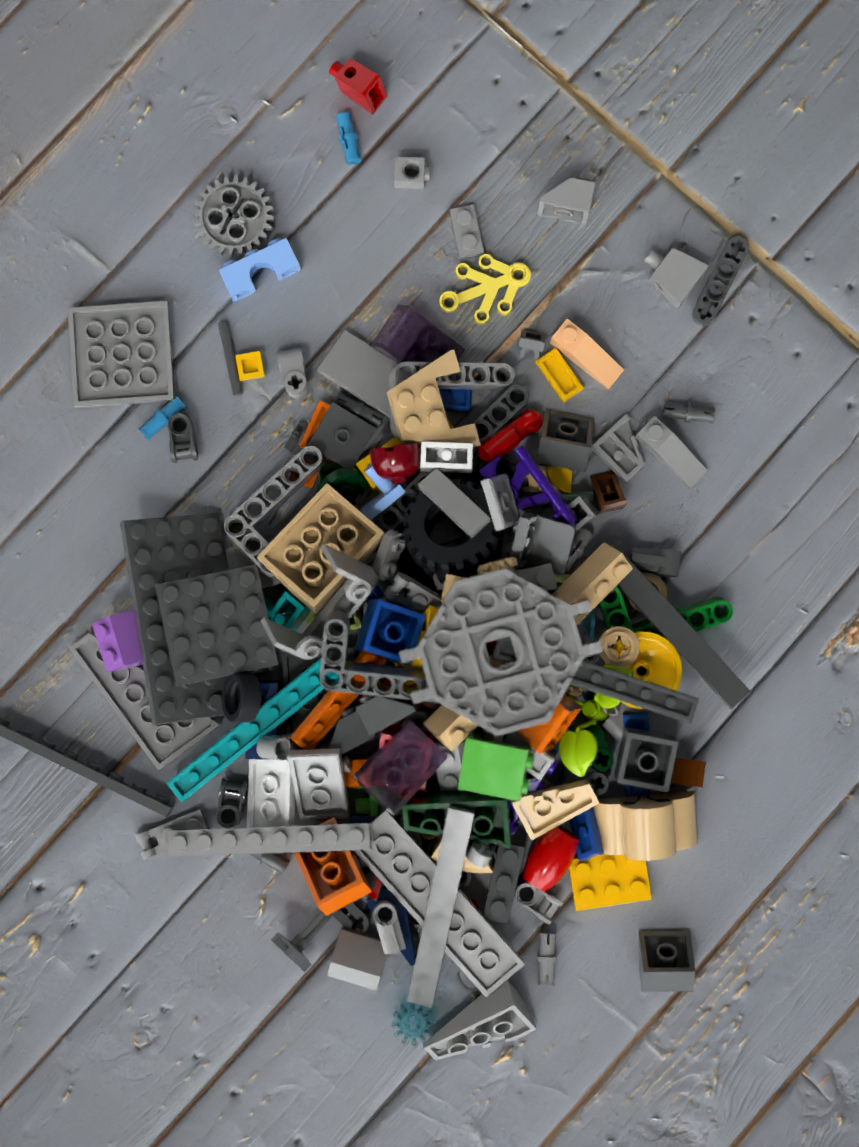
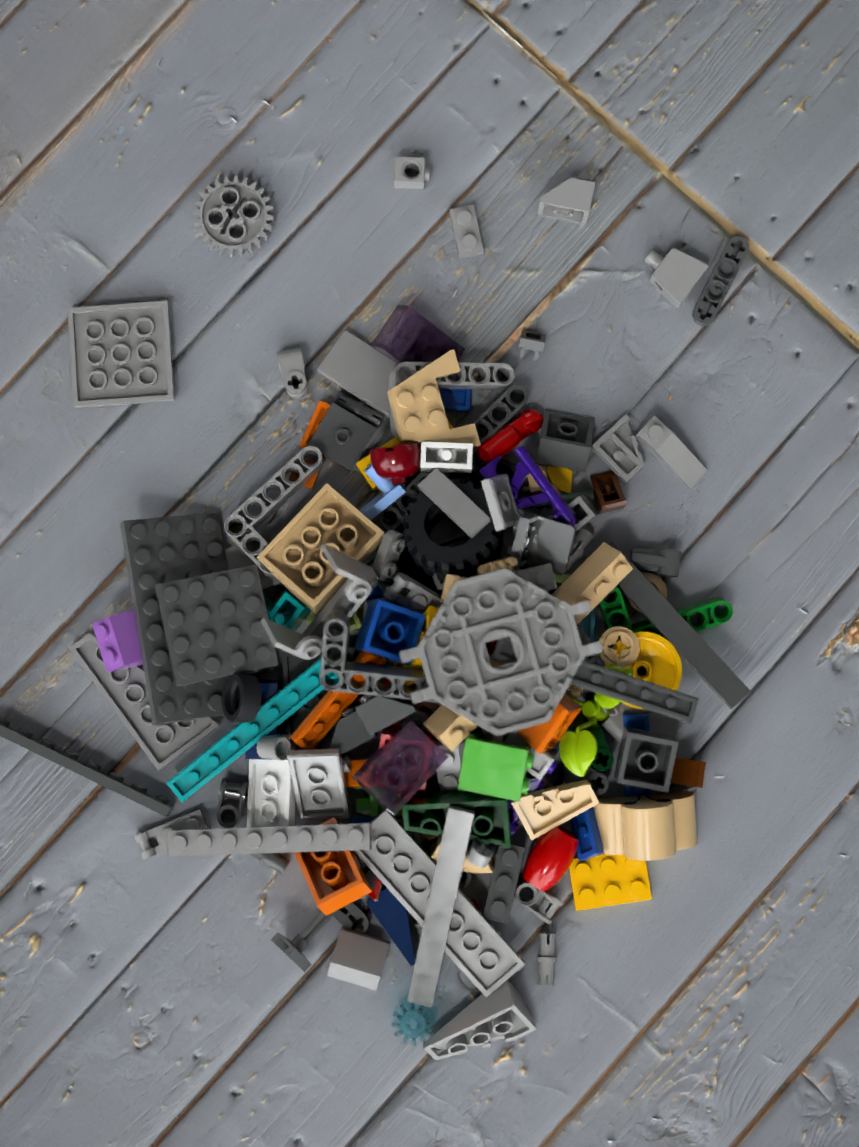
dark azure pin [138,396,186,440] -> none
dark grey piece [168,413,198,463] -> none
dark grey bar [218,321,243,396] -> none
light blue arch [219,238,301,302] -> none
yellow plate [235,351,265,381] -> none
dark grey piece [284,420,308,452] -> none
dark green tile [317,464,366,506] -> none
red torso [329,59,387,115] -> none
dark azure pin [336,112,362,165] -> none
light grey piece [373,900,406,955] -> none
light yellow plant [439,254,531,325] -> none
yellow tile [535,347,584,403] -> none
light nougat slope [550,318,624,390] -> none
dark grey slope [639,931,696,992] -> none
dark grey pin [663,402,715,424] -> none

